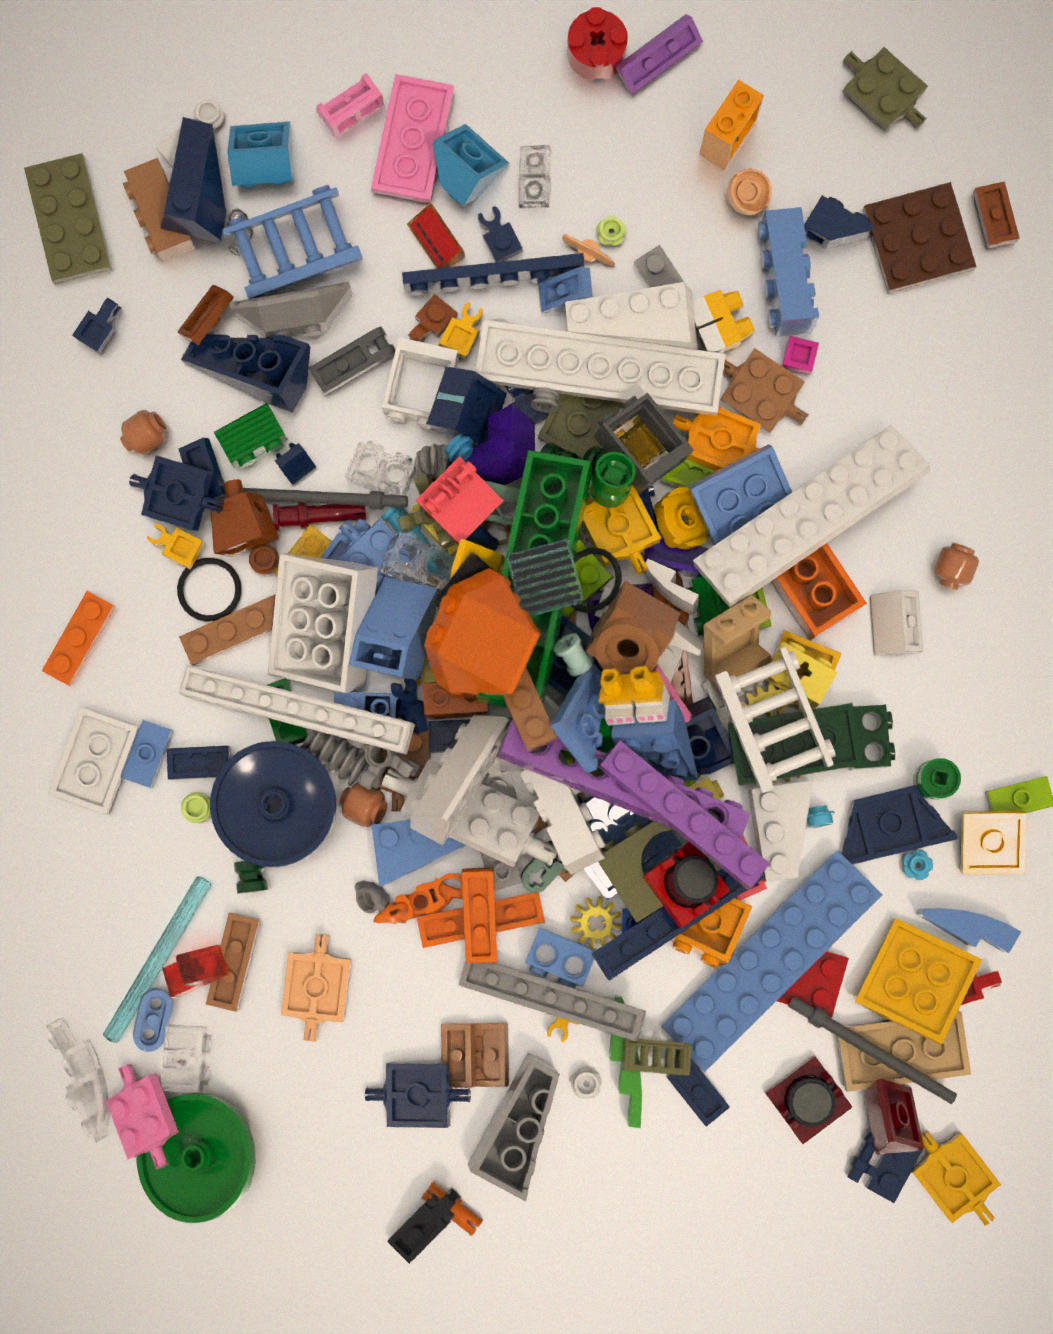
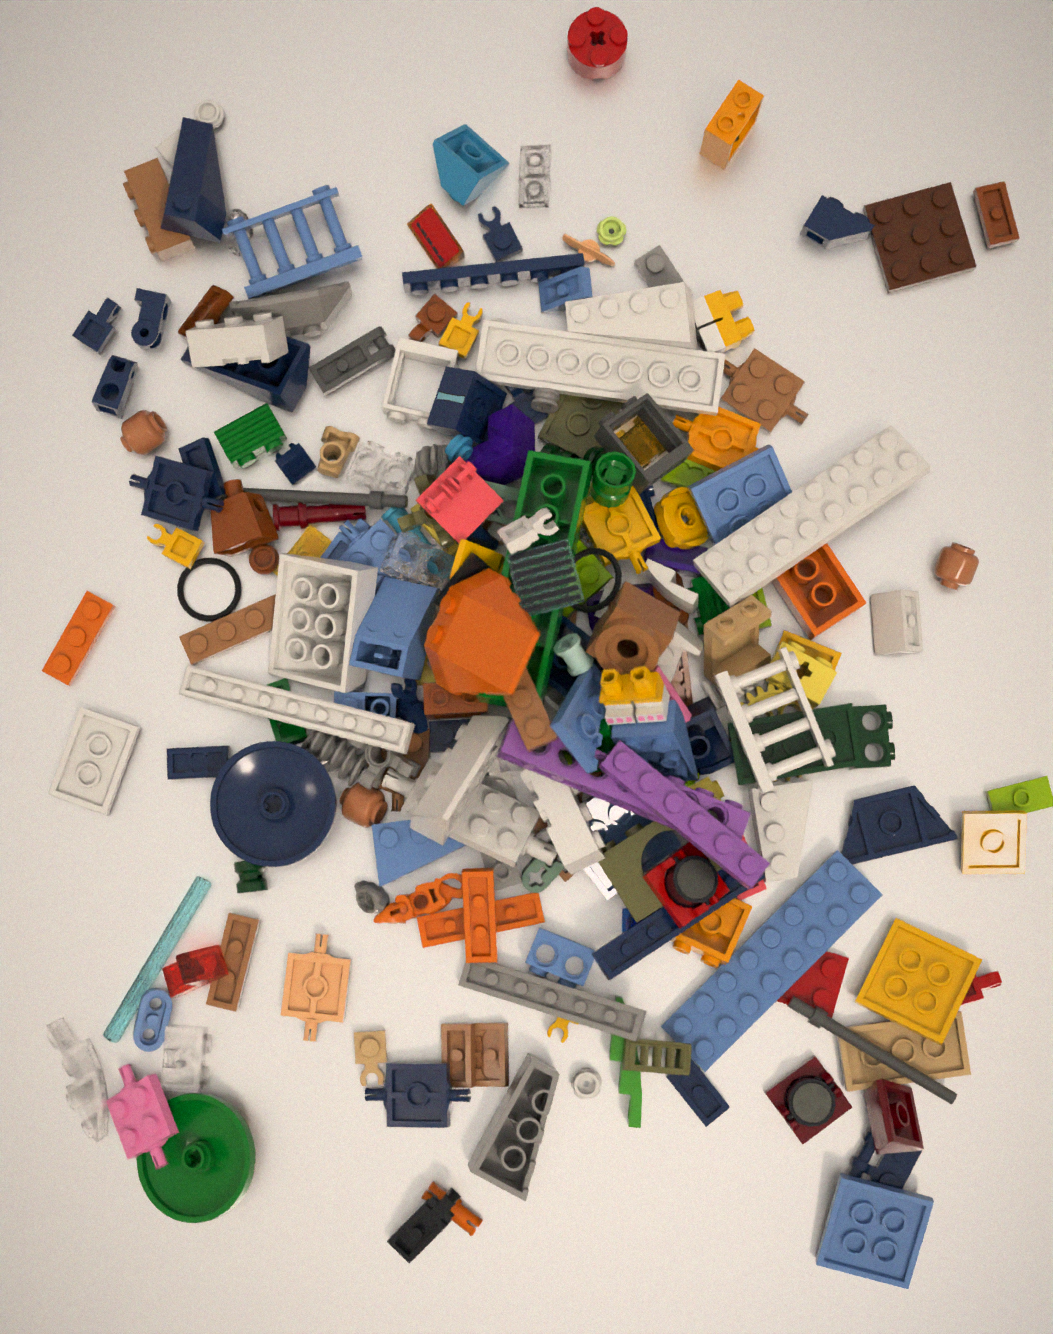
olive plate [24,153,113,284] -> none
medium blue plate [121,720,173,788] -> none
yellowish green plate [181,792,211,823] -> none
dark azure slope [227,121,294,188] -> none
bright pink hinge [316,73,384,137] -> none
bright pink plate [371,74,454,203] -> none
light yellow gear [570,896,623,949] -> none
medium lavender plate [615,14,703,94] -> none
light nougat hair [726,168,772,215] -> none
medium blue wedge [758,207,819,337] -> none
dark pink plate [782,336,819,374] -> none
medium azure plate [807,805,835,828] -> none
olive plate [842,47,928,131] -> none
medium azure plate [903,850,933,880] -> none
yellow plate [912,1130,1001,1226] -> none
green wheel [913,758,961,800] -> none
medium blue slope [916,908,1022,953] -> none
none -> dark blue leg [91,355,138,419]
none -> dark blue leg [131,288,171,351]
none -> white wedge [186,312,289,368]
none -> tan plate [317,426,360,478]
none -> tan plate [354,1030,387,1086]
none -> white plate [497,508,559,554]
none -> medium blue plate [815,1173,934,1289]

